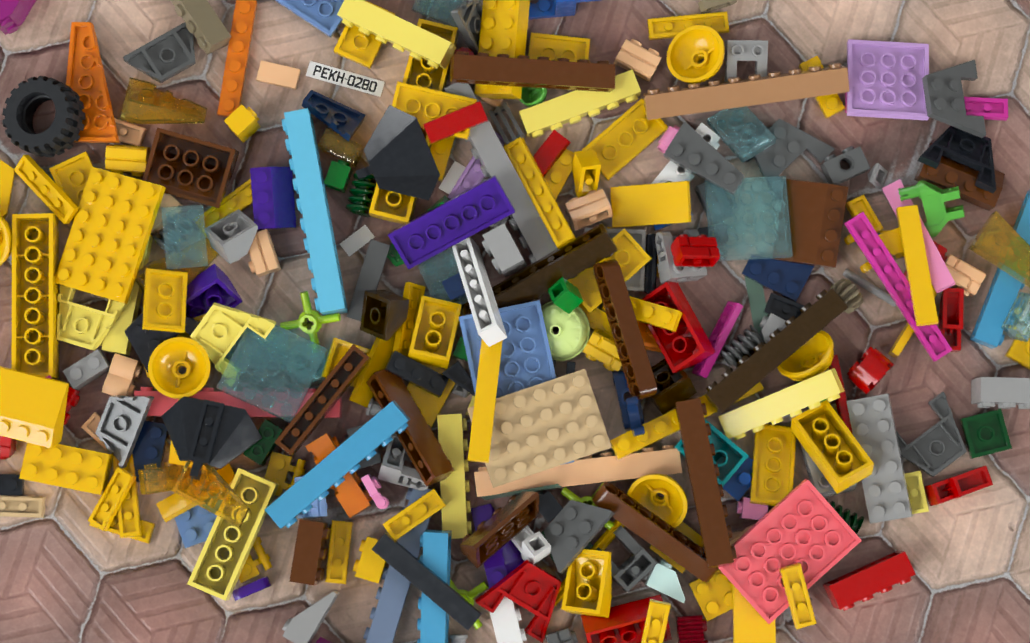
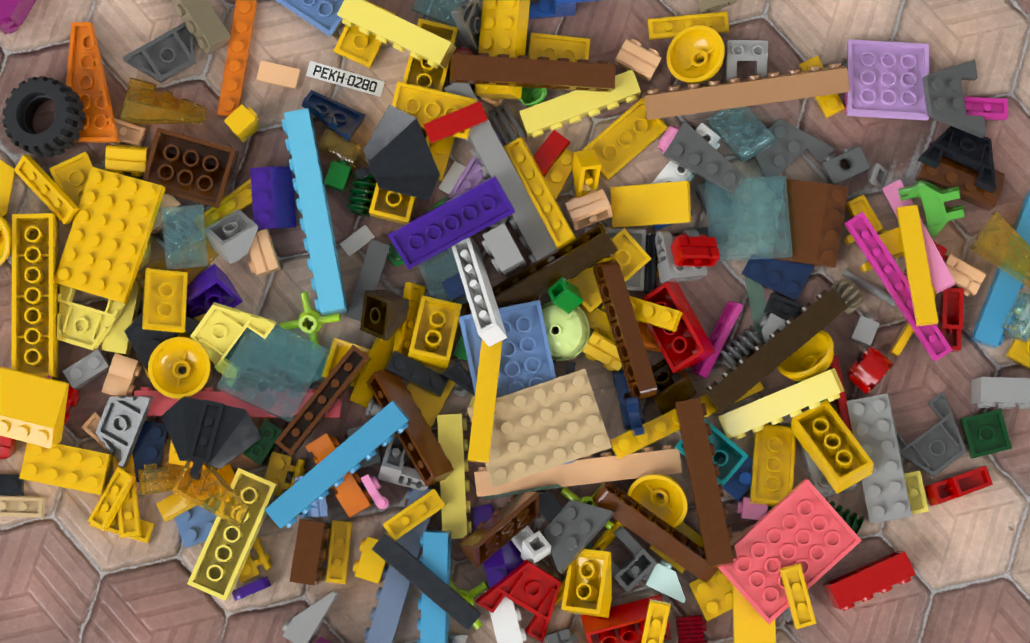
none -> light grey brick [848,314,880,347]

